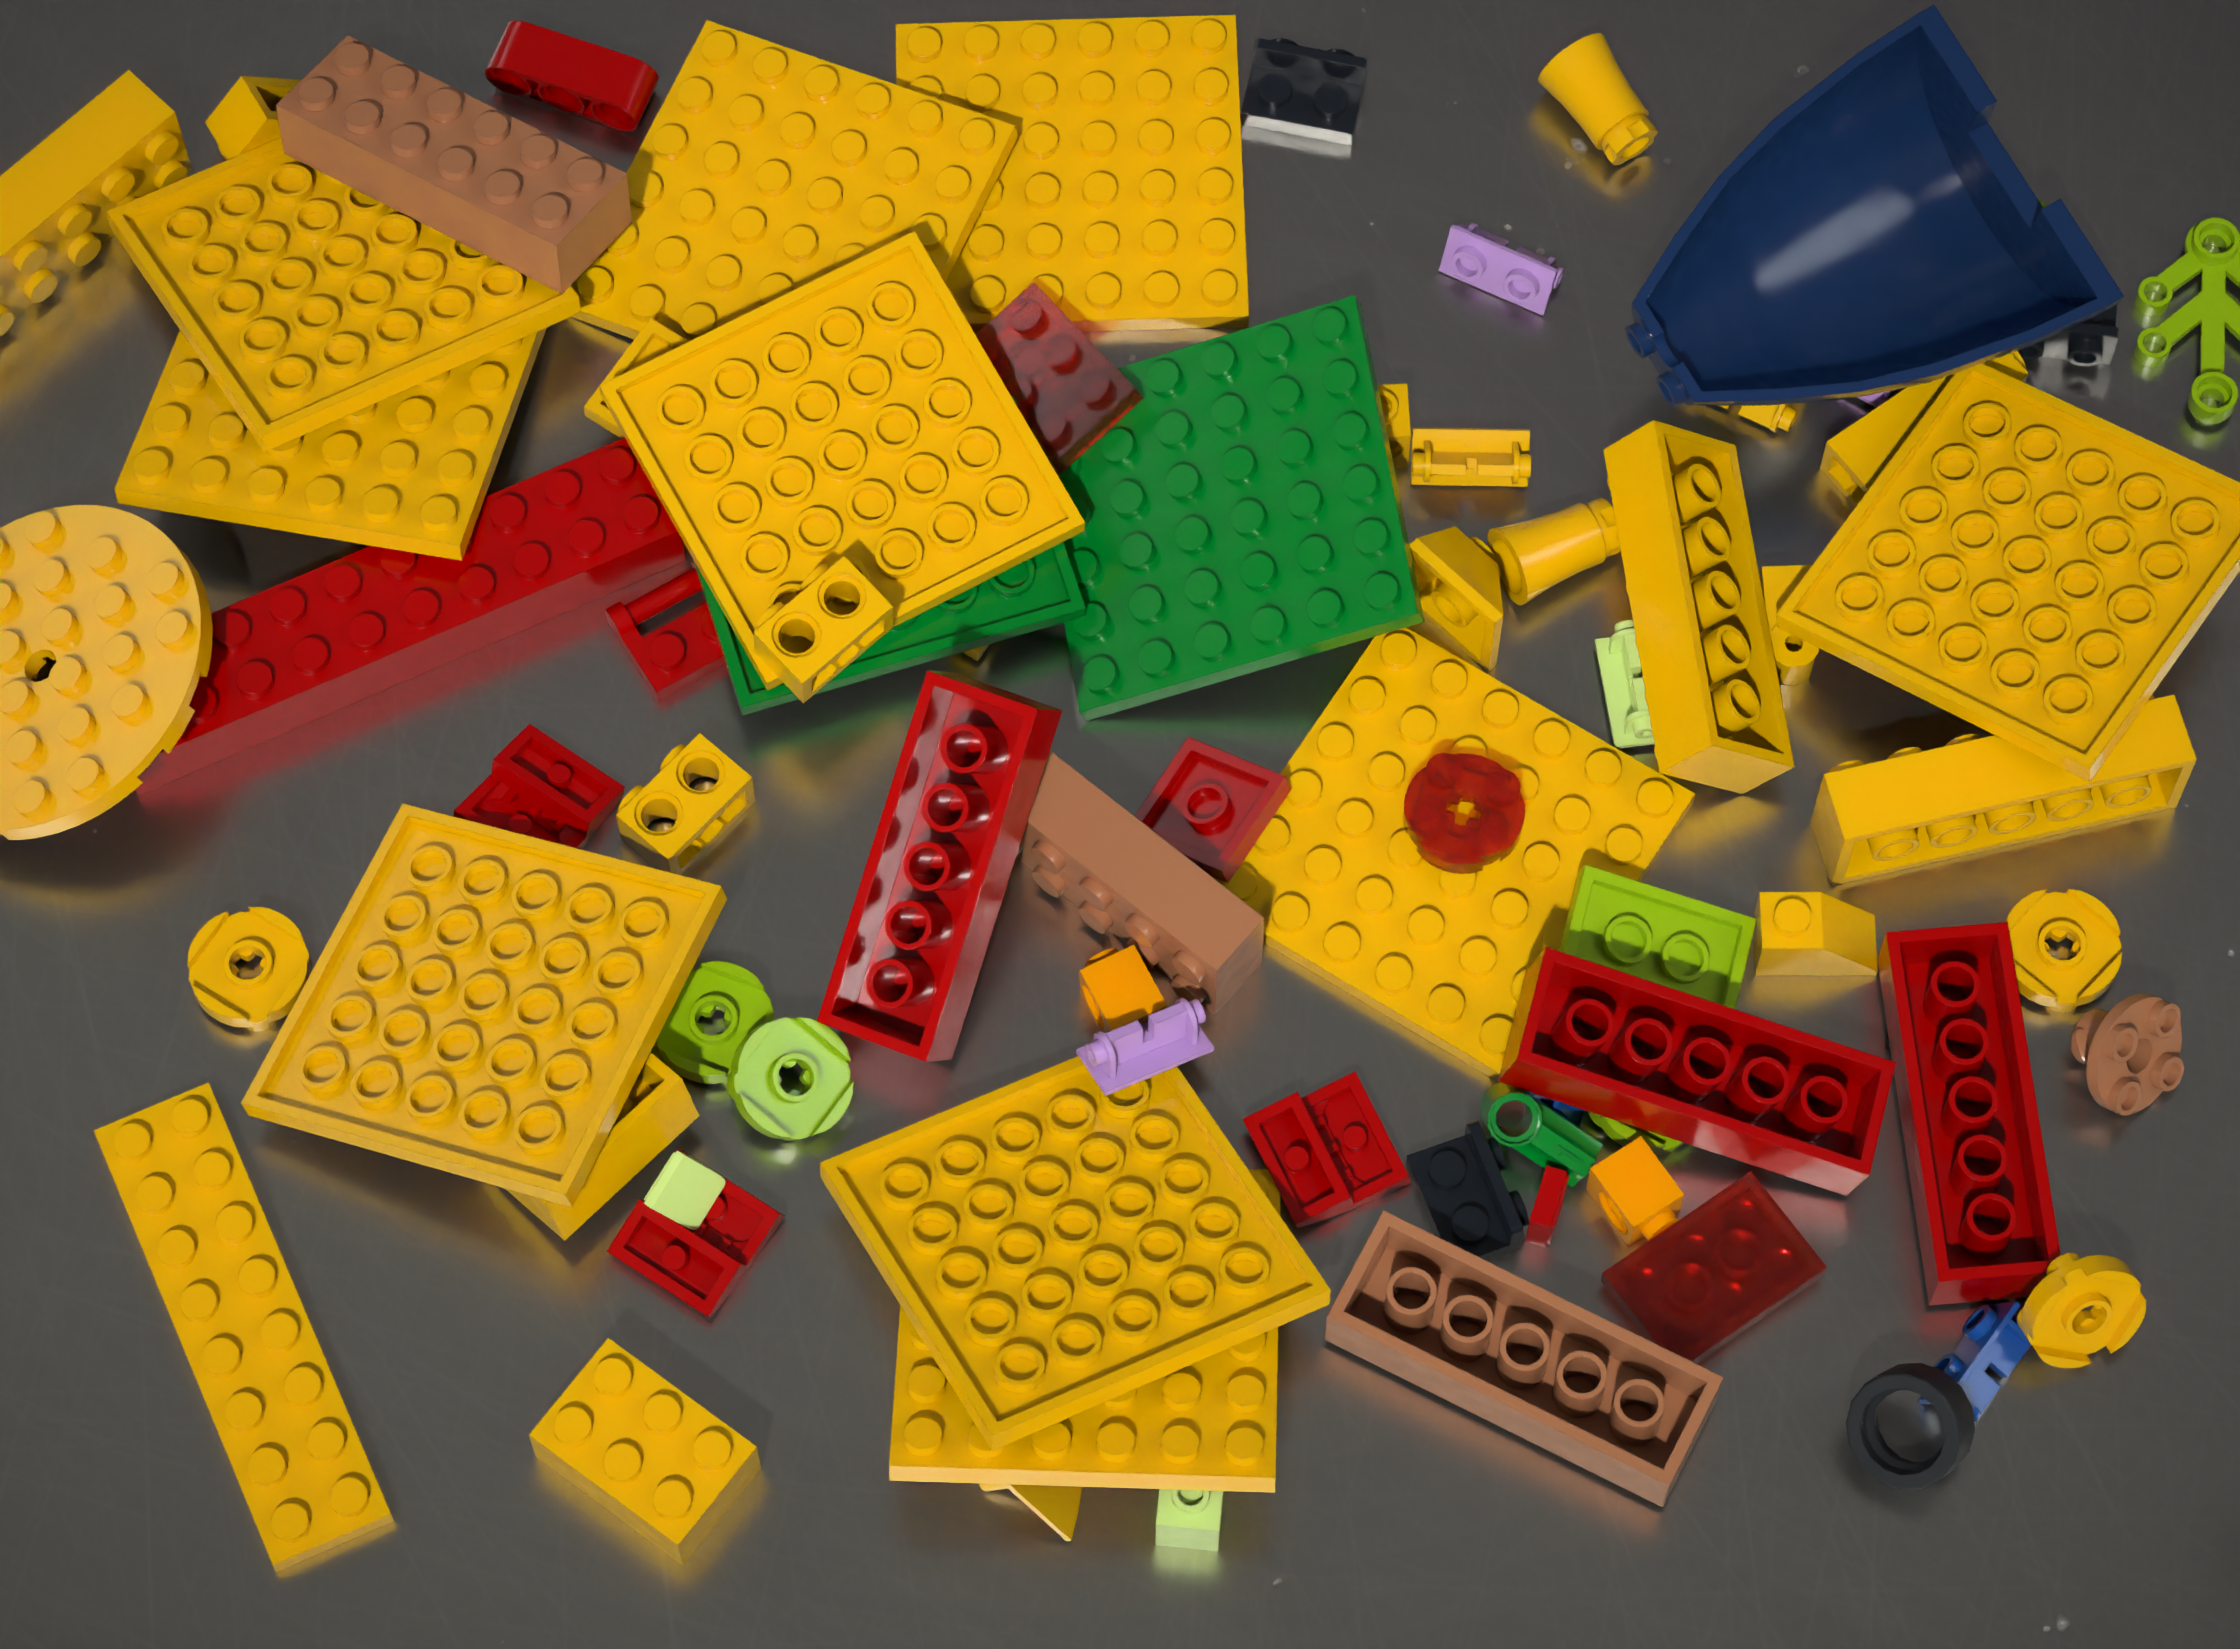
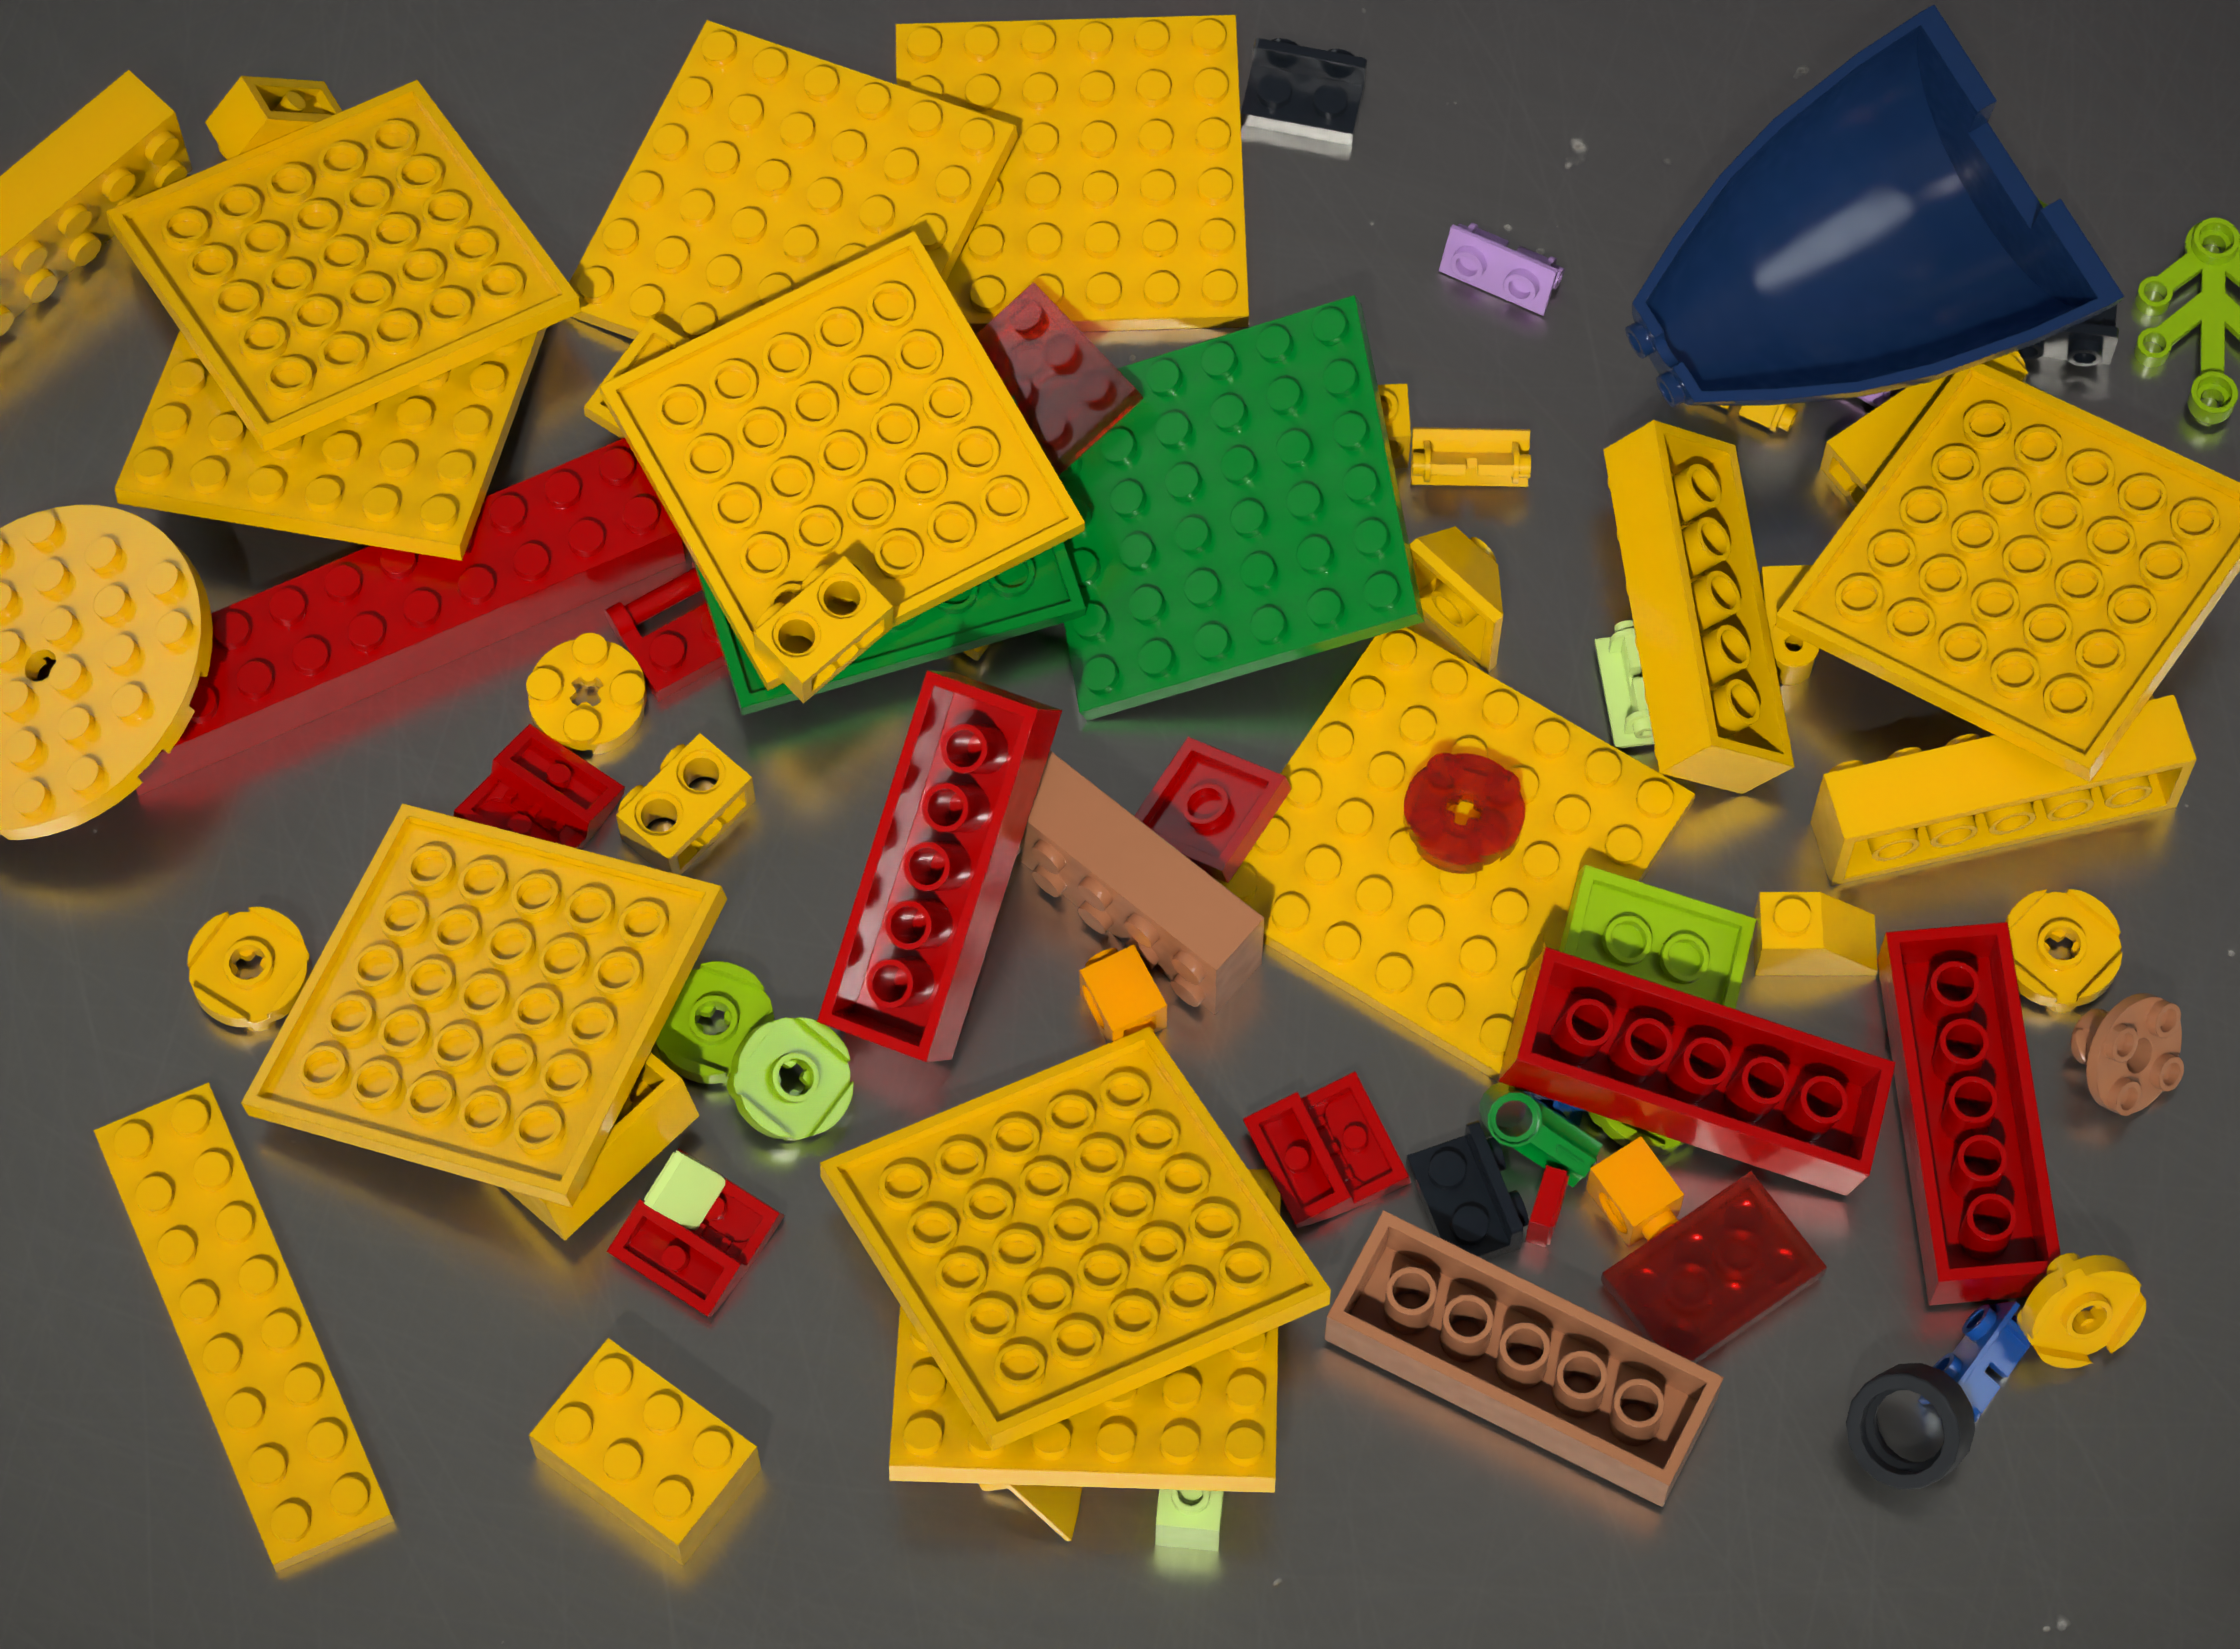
nougat brick [276,35,632,294] -> none
red beam [485,20,659,132] -> none
lavender hinge [1076,998,1214,1096] -> none
yellow plant [1487,498,1621,606] -> none
yellow plant [1538,33,1658,166] -> none
none -> yellow plate [526,633,647,754]

